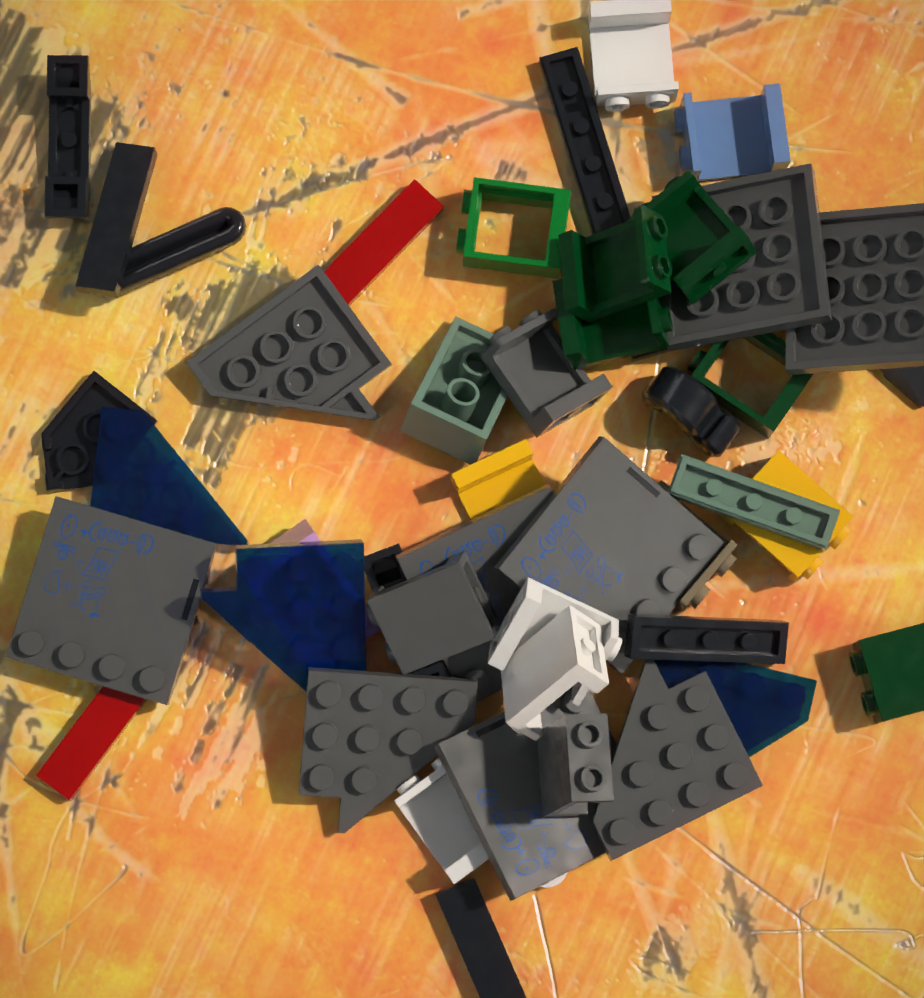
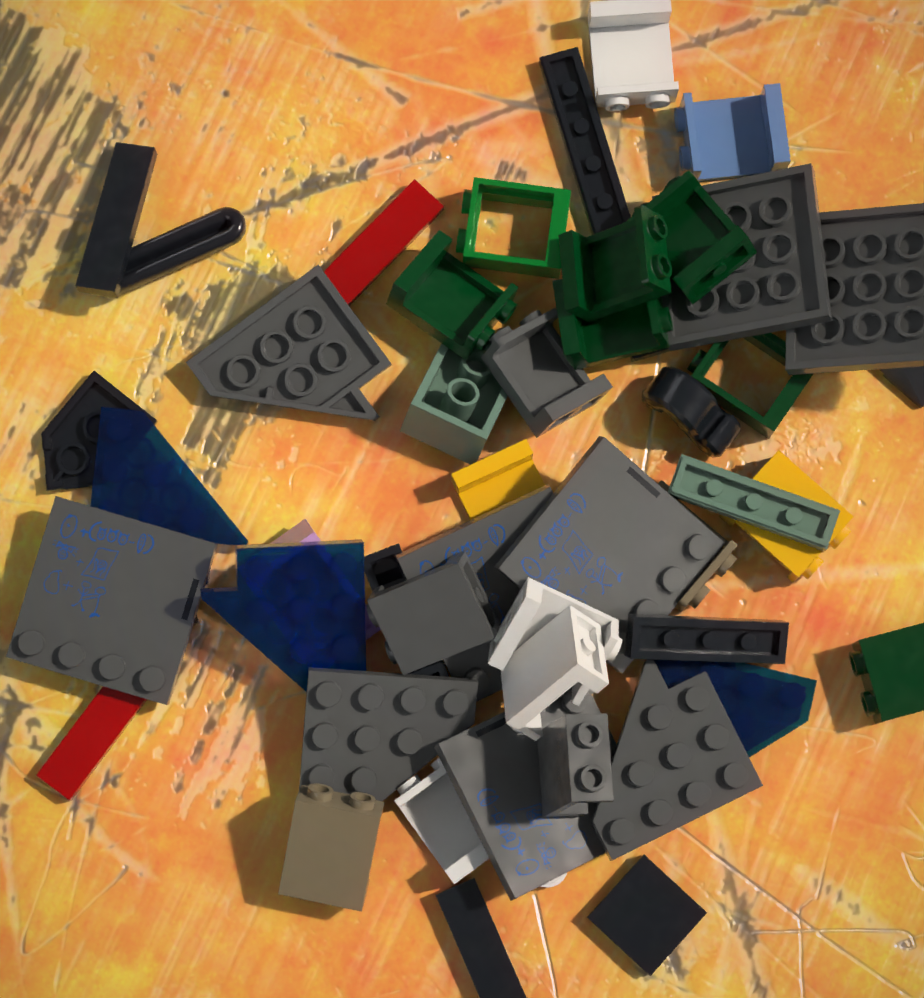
black slope [45,55,92,218] -> none
none -> dark tan panel [278,783,384,912]
none -> dark green panel [386,230,519,360]
none -> black tile [587,855,707,976]

